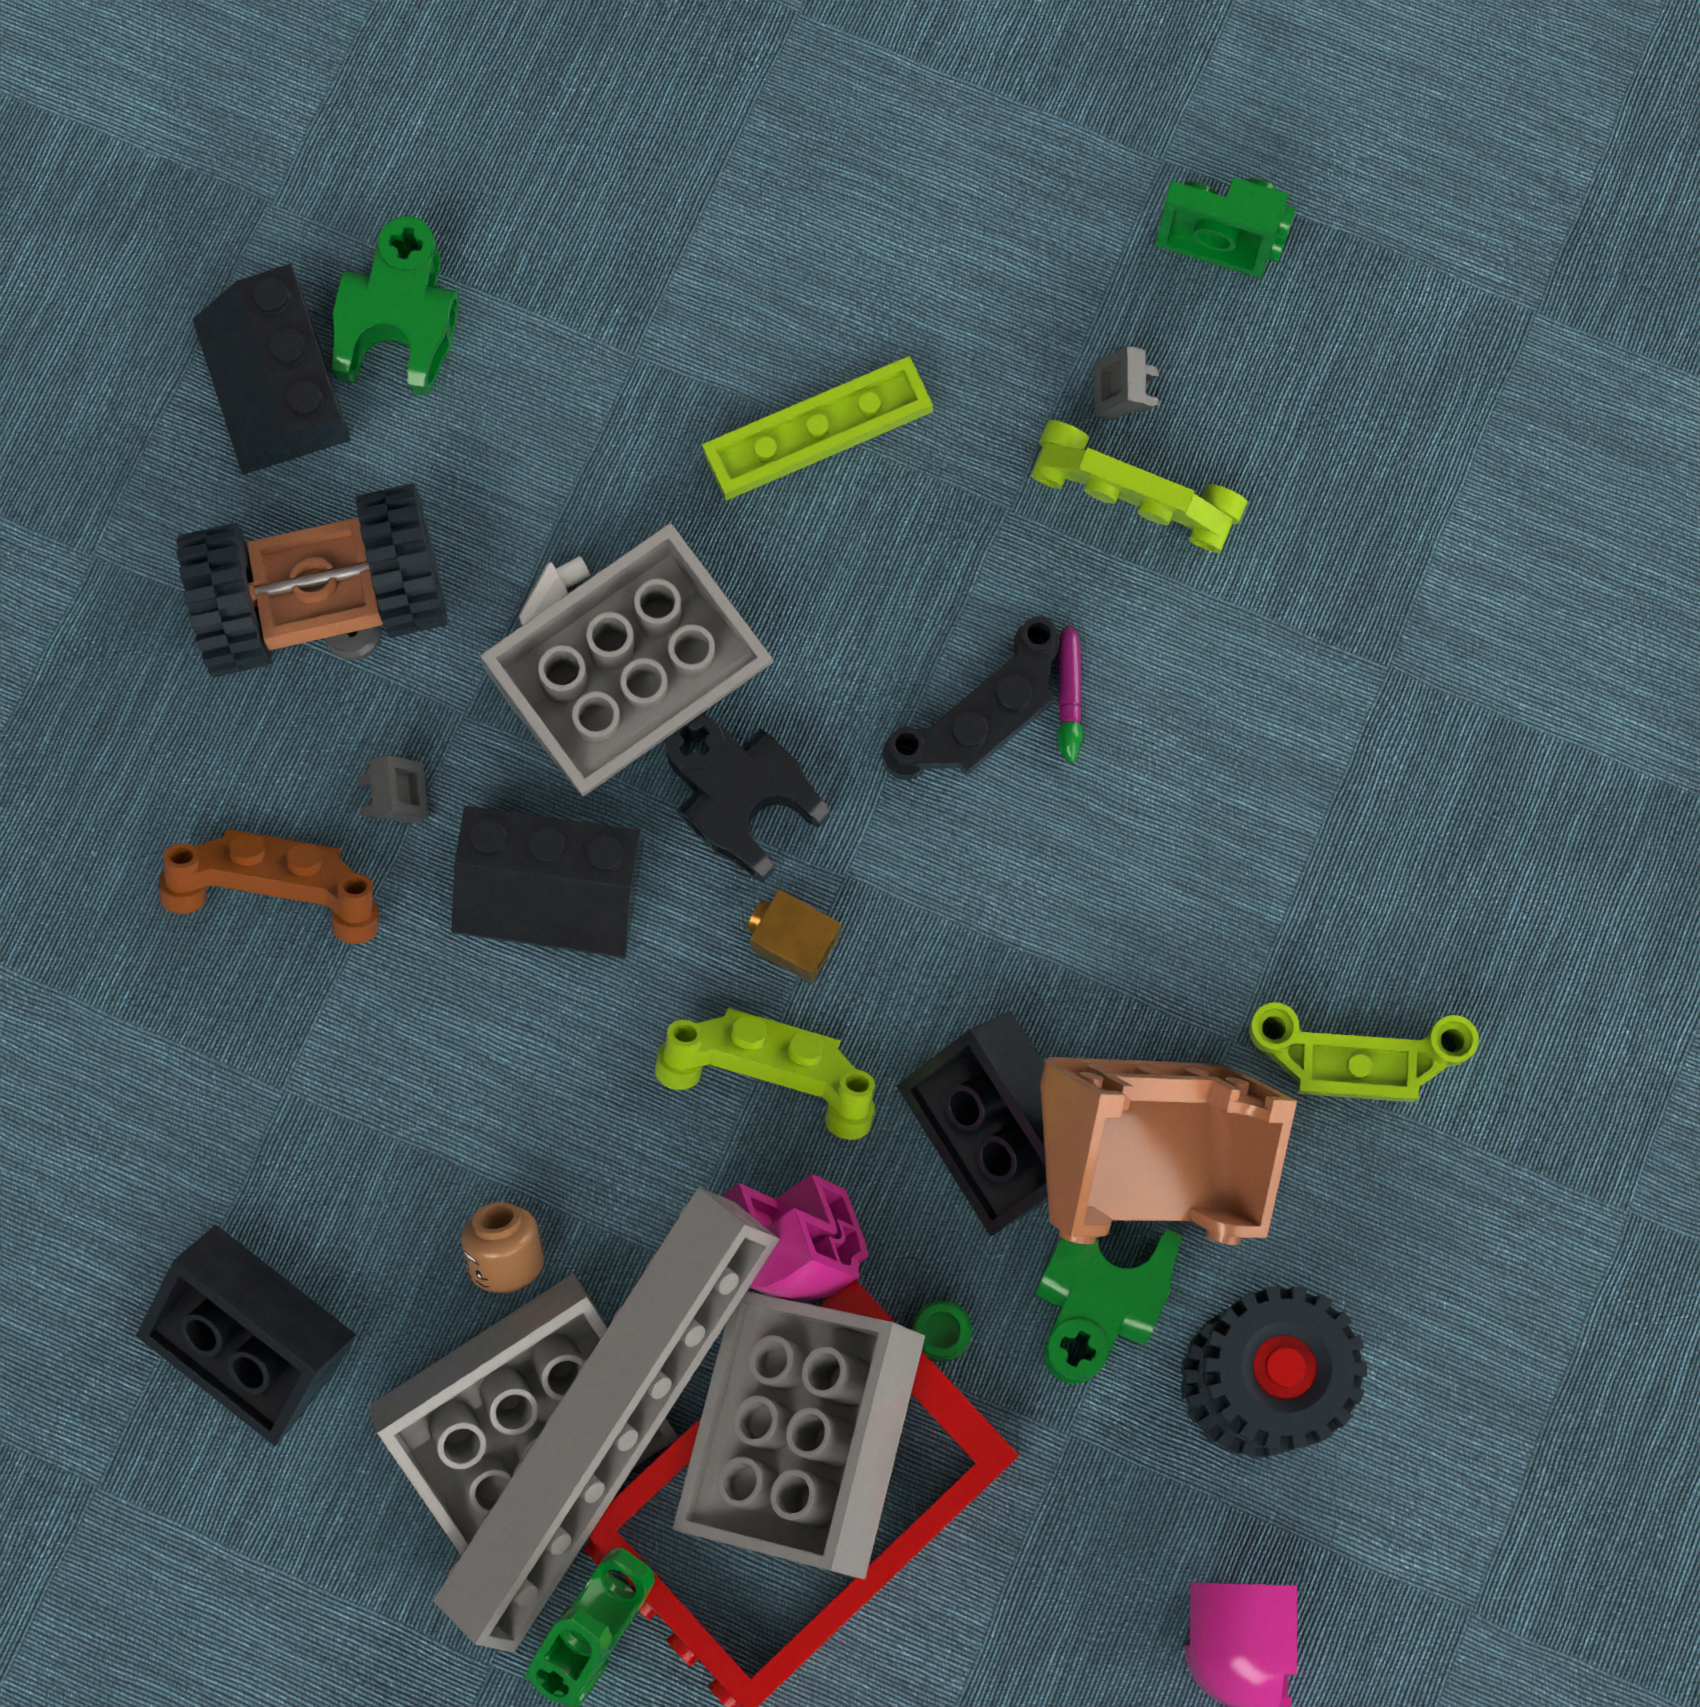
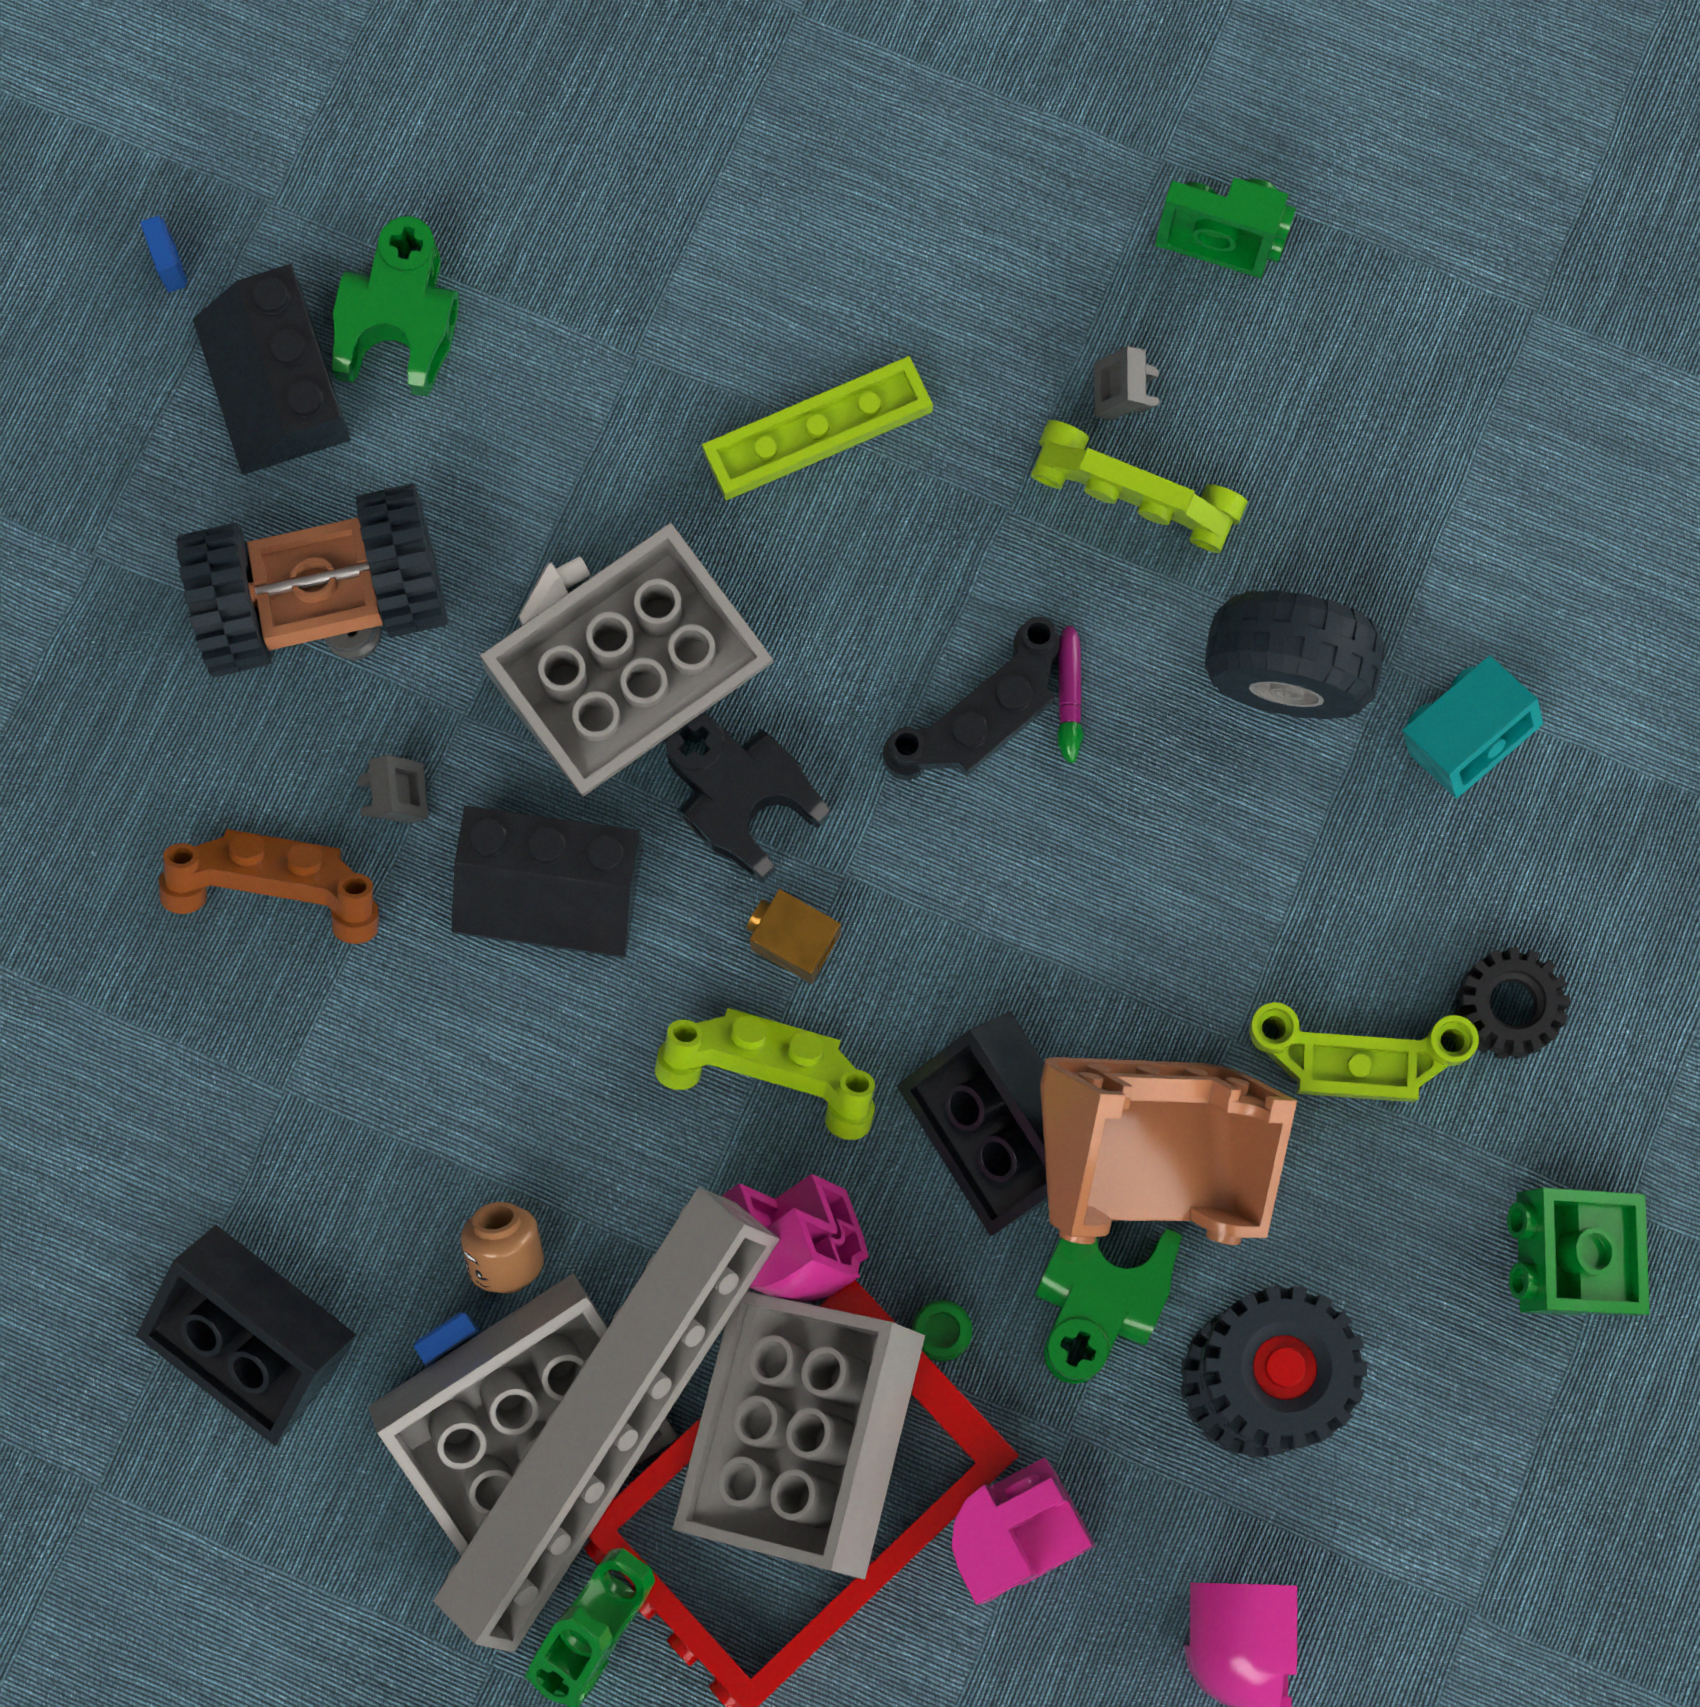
none -> blue tile [140,215,188,293]
none -> blue tile [413,1312,481,1366]
none -> dark pink brick [952,1457,1096,1605]
none -> black wheel [1204,590,1385,719]
none -> teal brick [1402,655,1543,799]
none -> black tyre [1455,947,1570,1060]
none -> green plate [1507,1188,1650,1316]

